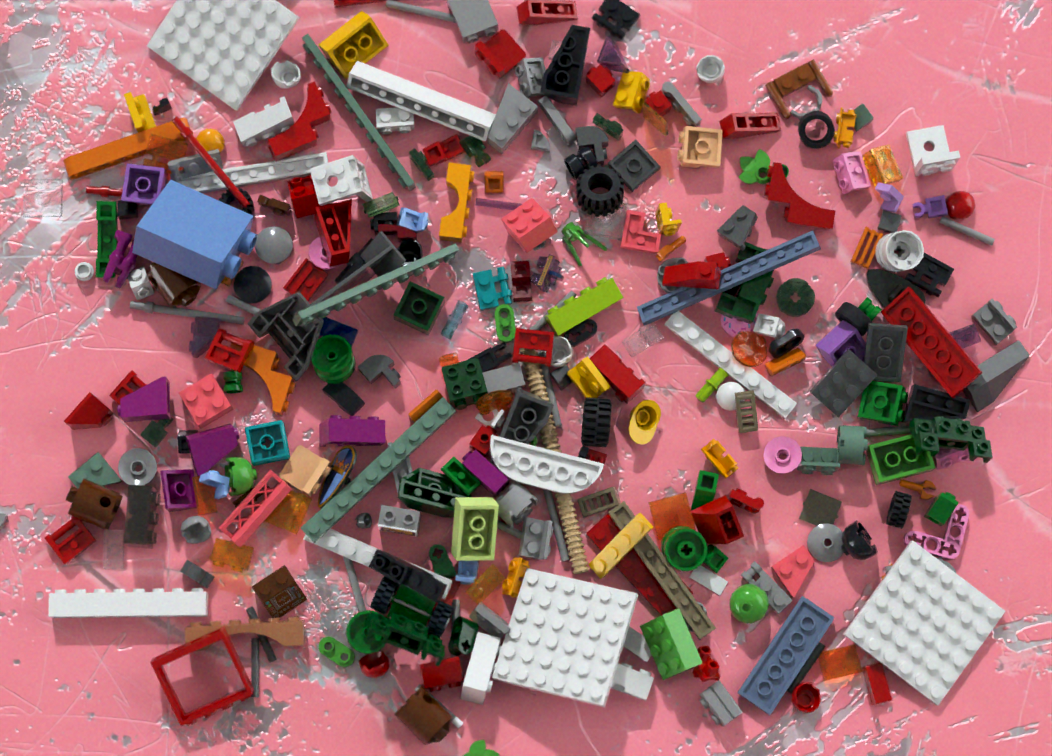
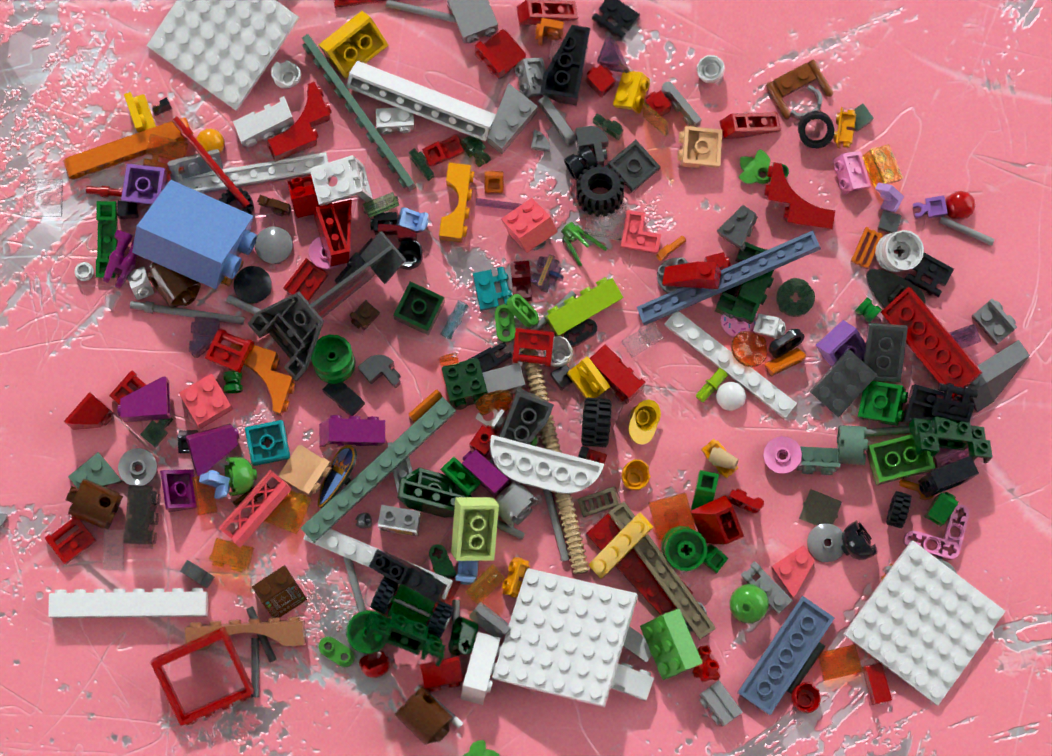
light grey hair [180,516,211,544] -> none
sand green plate [292,243,459,326] -> none
clear blue tile [319,317,359,348] -> none
light grey bracket [518,517,553,560] -> none
light grey bar [538,351,562,427] -> none
yellow bracket [655,202,682,236] -> none
white sticker [690,565,728,595] -> none
dark tan slope [735,390,758,433] -> none
black tyre [835,302,872,336] -> none
white bracket [906,125,961,177] -> none
none -> reddish brown bracket [350,300,380,330]
none -> bright green plate [507,294,539,327]
none -> orange bracket [535,18,564,46]
none -> light orange hair [621,459,651,491]
none -> tan cone [708,447,739,470]
none -> black window [918,456,979,498]
none -> black plate [931,383,978,423]

